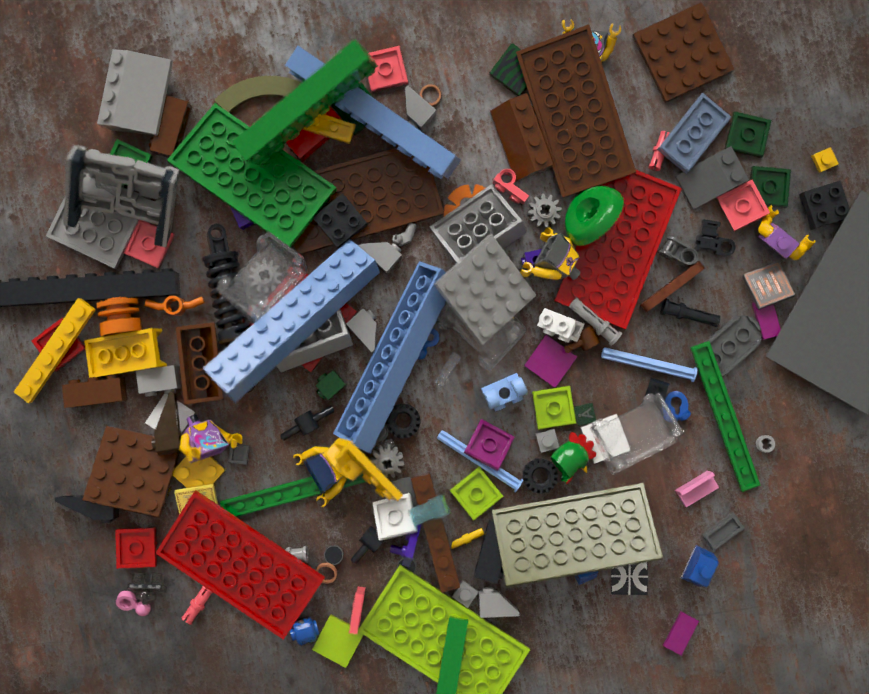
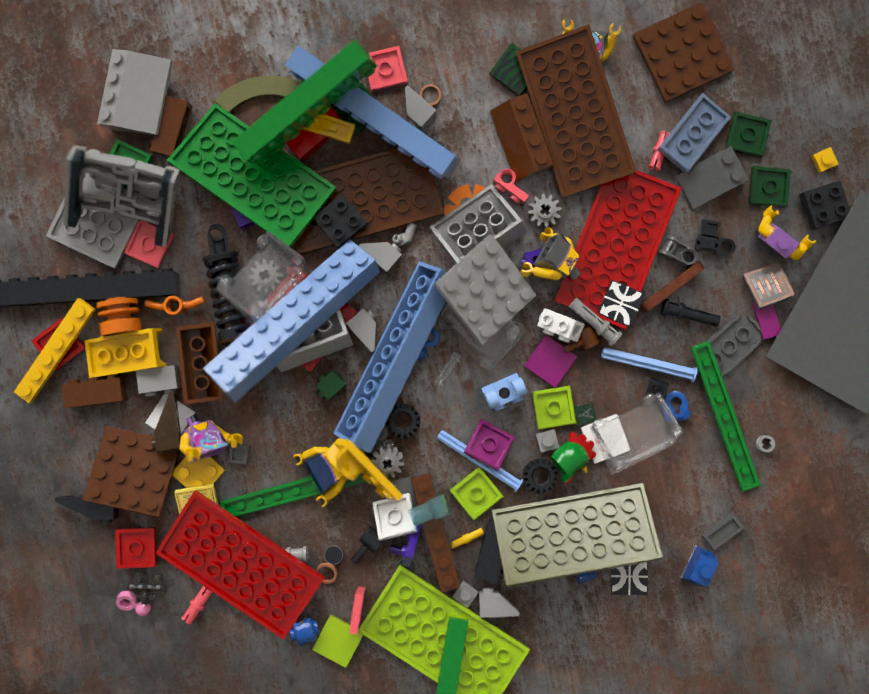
black piece [280,406,334,441] -> none
green hat [565,186,624,246] -> none
magenta tile [663,611,699,656] -> none
bright pink panel [675,471,719,507] -> none
coral tile [717,180,770,232] -> none
none -> sticker [598,280,645,327]

